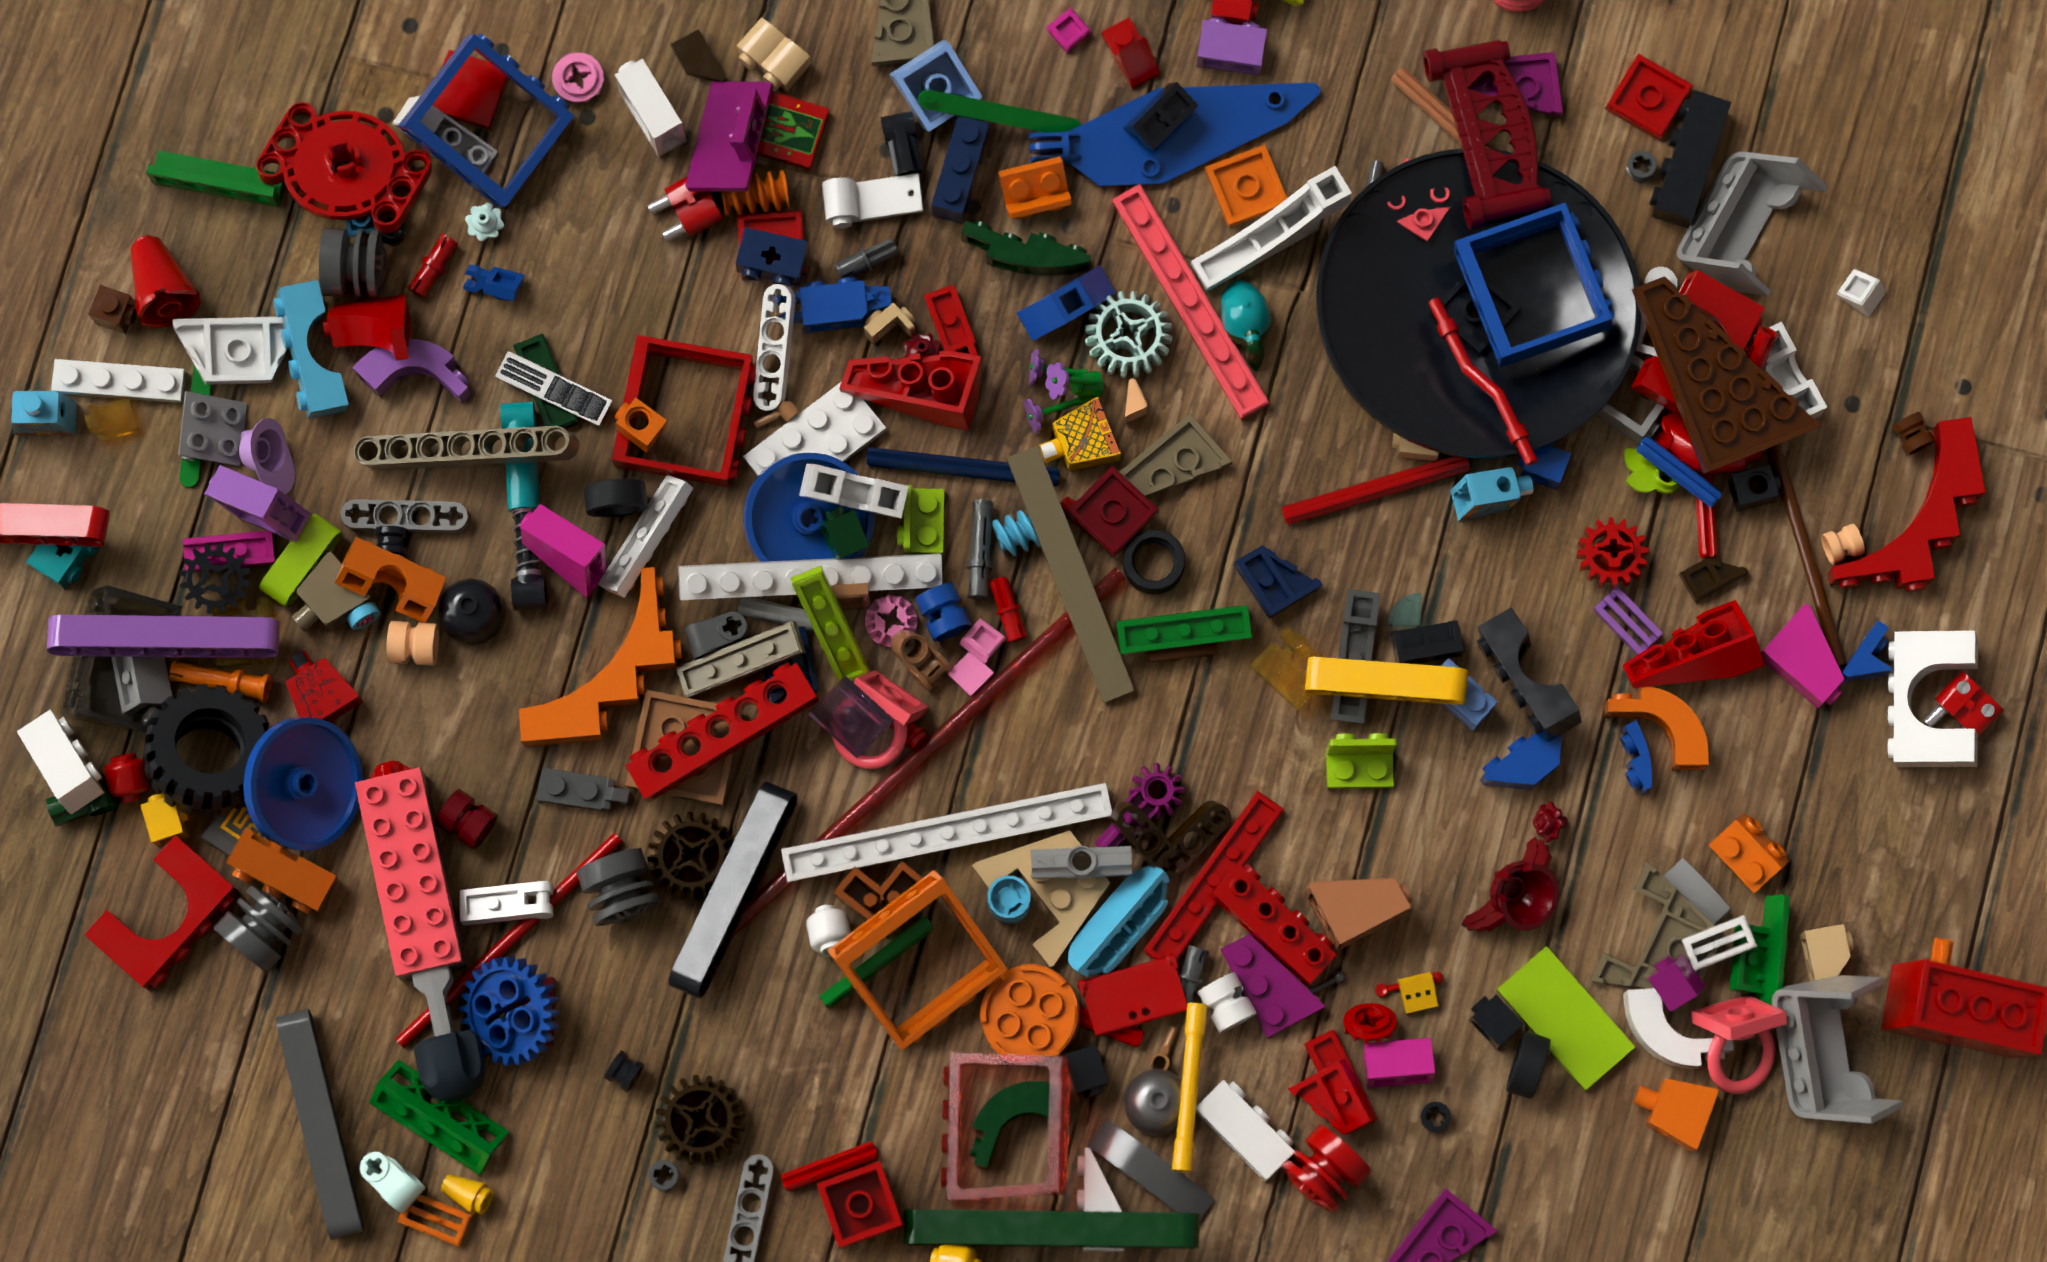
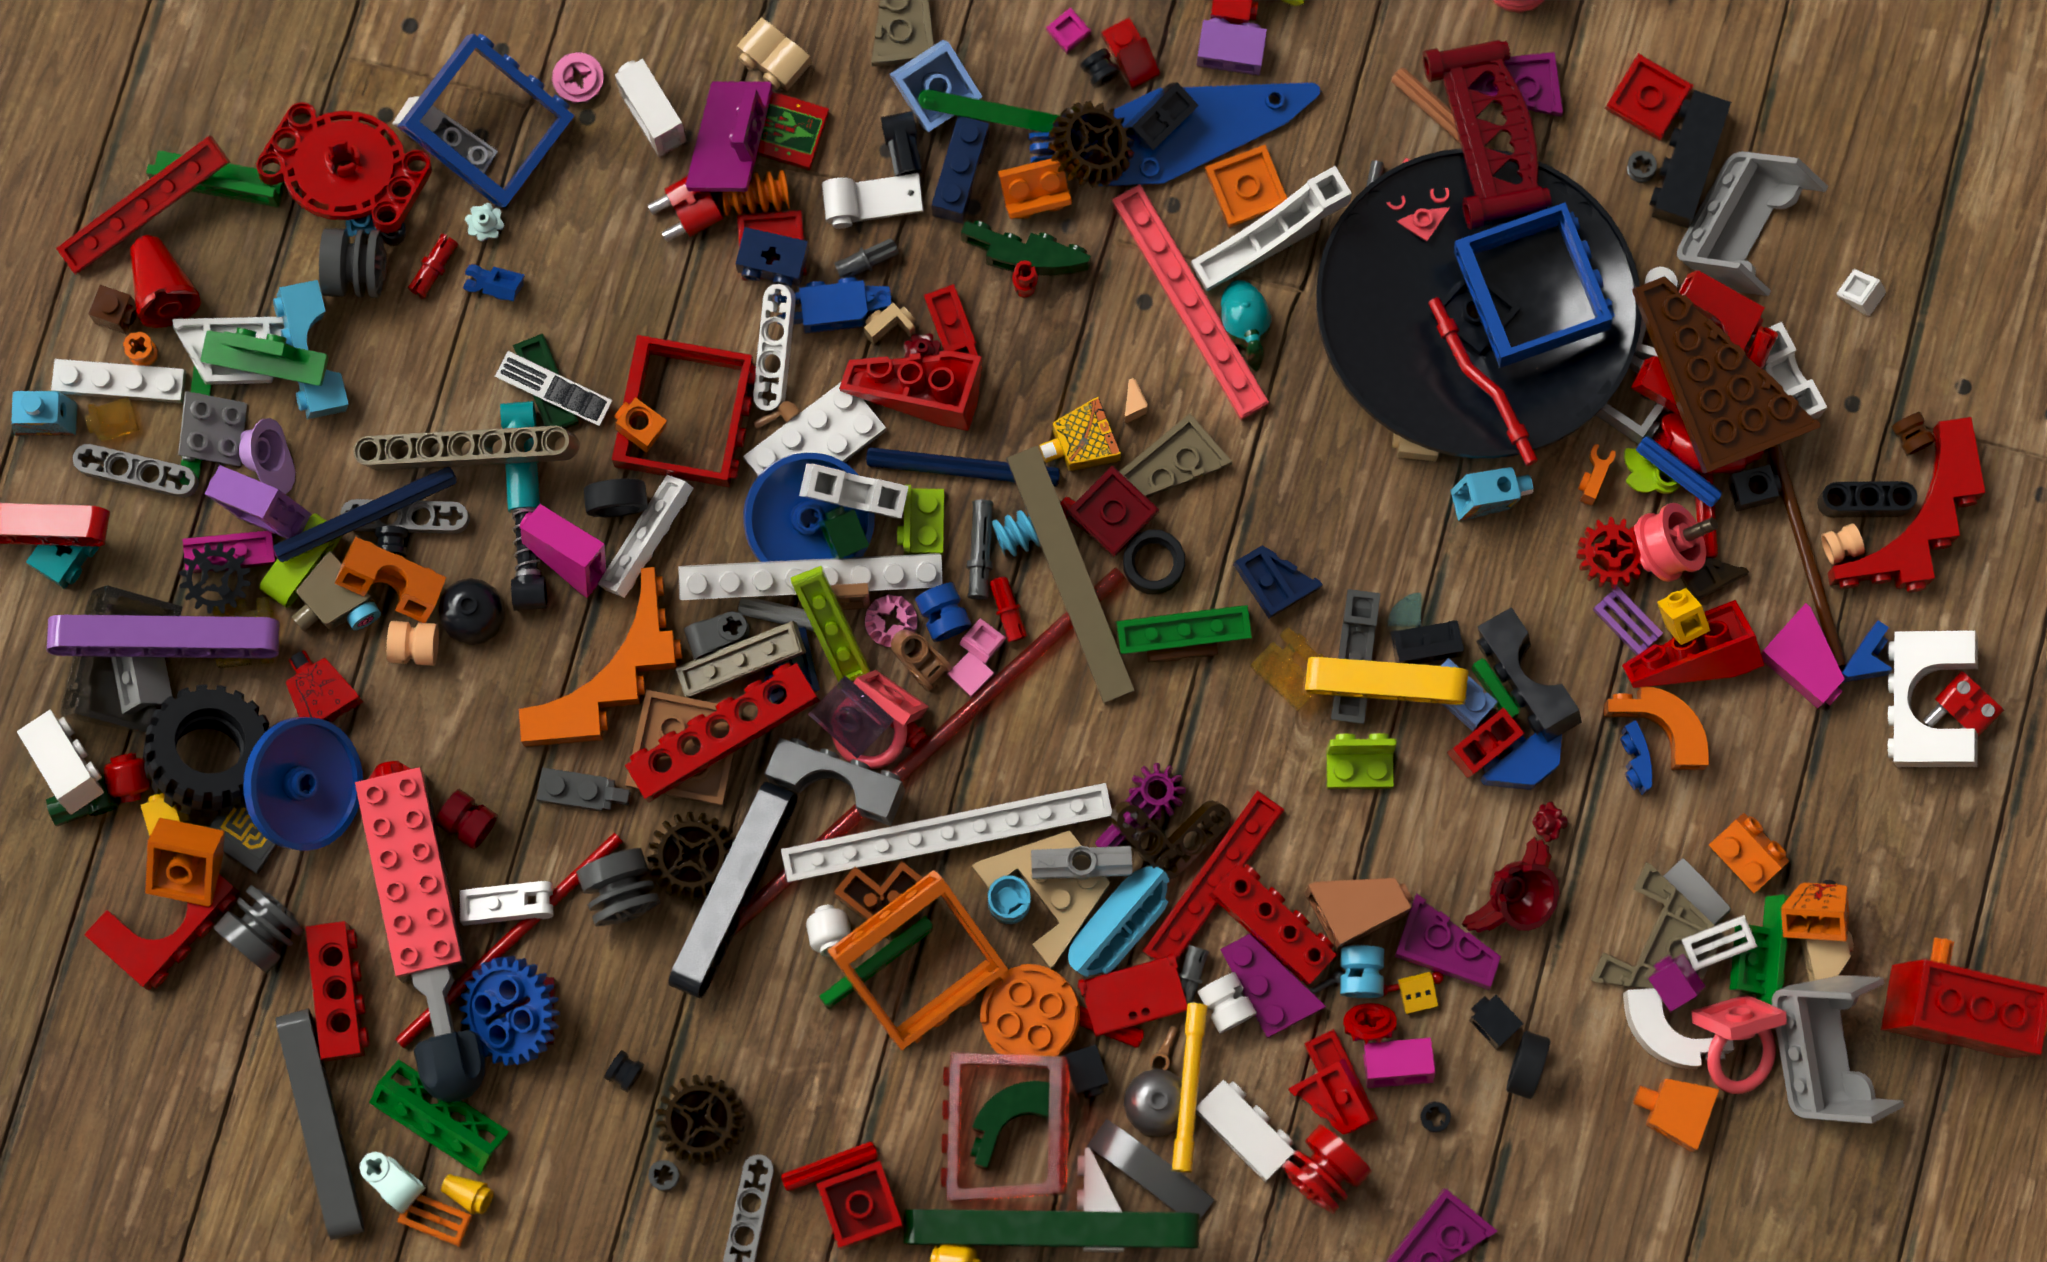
orange pin [169,660,272,704] -> none
orange wedge [226,827,337,915] -> none
red arch [323,294,412,361] -> none
medium lavender arch [353,339,471,404] -> none
red tile [433,50,508,130] -> none
dark brown tile [671,29,727,82] -> none
blue slope [1016,265,1116,341] -> none
plant [1023,349,1103,435] -> none
light aqua gear [1085,291,1172,378] -> none
red axle [1282,456,1470,525] -> none
lime tile [1496,946,1635,1091] -> none
blue brick [1518,445,1571,490] -> none
none -> red tile [56,135,230,275]
none -> light grey beam [73,444,199,498]
none -> orange bush [123,332,158,366]
none -> orange slope [145,817,225,907]
none -> green bracket [200,328,329,386]
none -> dark blue axle [273,467,457,562]
none -> red brick [305,921,369,1062]
none -> arch [765,738,906,826]
none -> red pin [1012,260,1038,298]
none -> dark brown gear [1048,100,1135,188]
none -> black wheel [1080,48,1121,88]
none -> medium azure wheel [1340,945,1384,998]
none -> magenta wing [1394,893,1501,990]
none -> red brick [1447,708,1525,778]
none -> green tile [1471,658,1520,719]
none -> orange plate [1578,444,1616,506]
none -> coral wheel [1634,503,1718,582]
none -> yellow brick [1657,588,1710,645]
none -> orange torso [1781,880,1849,941]
none -> black beam [1817,481,1918,518]

